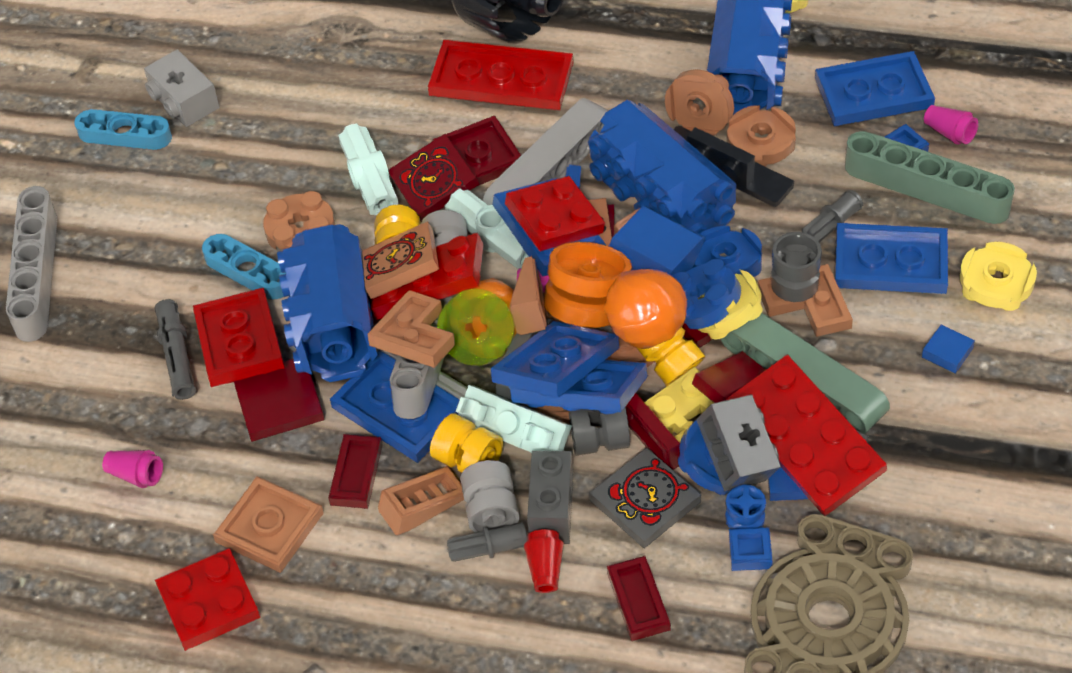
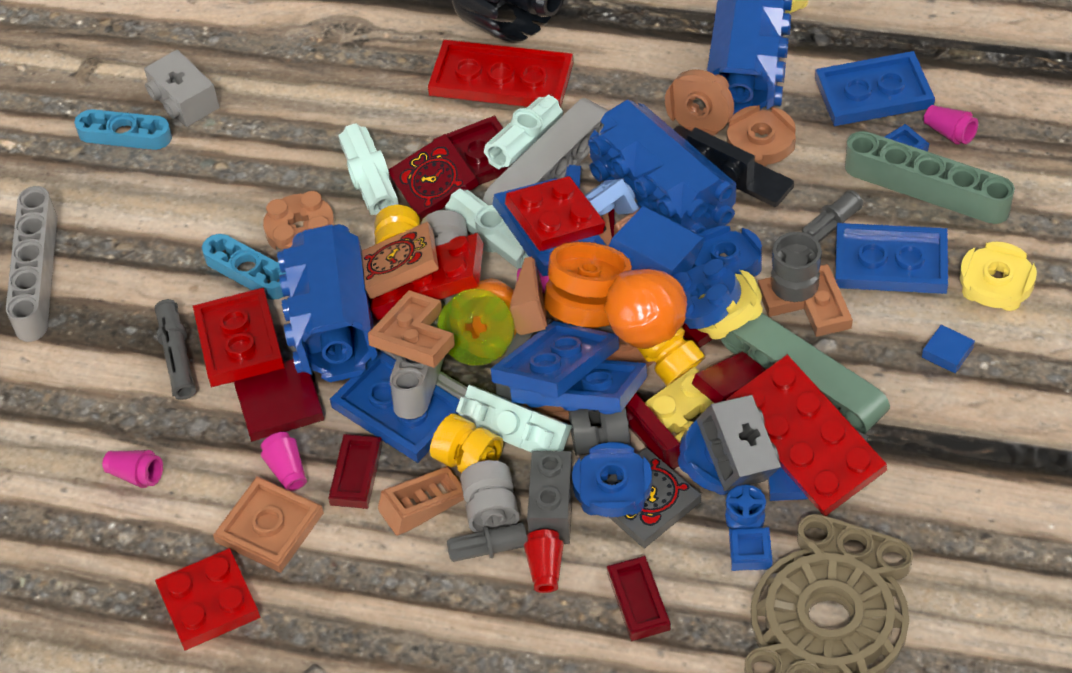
none -> dark pink cone [261,432,307,492]
none -> light aqua piece [484,94,563,169]
none -> blue plate [572,442,652,517]
none -> light blue bracket [584,179,639,216]

